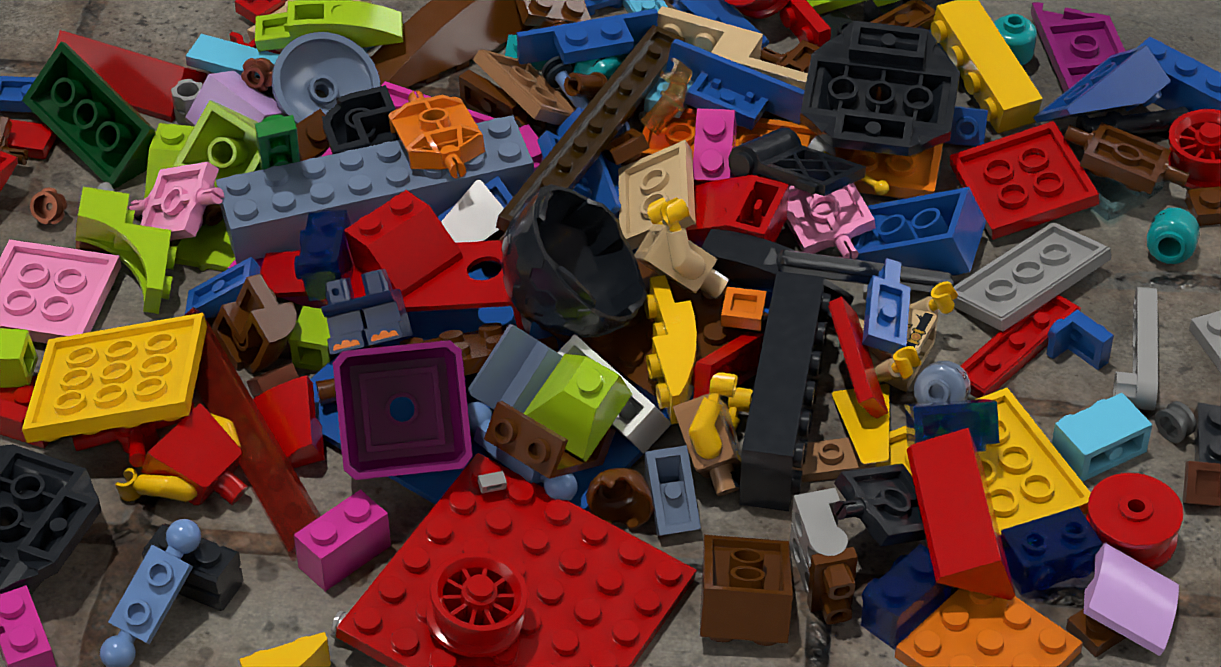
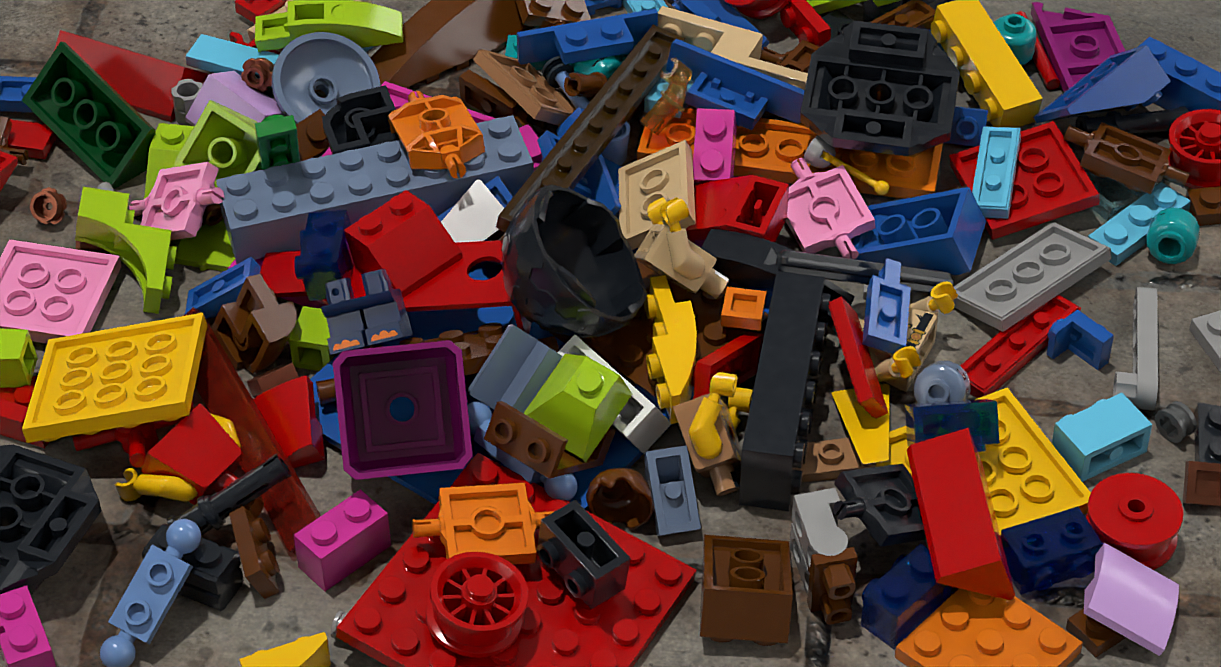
light grey piece [478,471,507,493] -> none
reddish brown plate [603,128,650,165] -> none
black piece [728,127,866,196] -> none
none -> black pin [166,453,292,536]
none -> reddish brown plate [229,496,280,599]
none -> orange plate [412,483,555,565]
none -> black brick [537,499,631,610]
none -> medium azure tile [972,127,1021,219]
none -> red bar [1015,11,1060,90]
none -> medium azure plate [1088,182,1191,266]

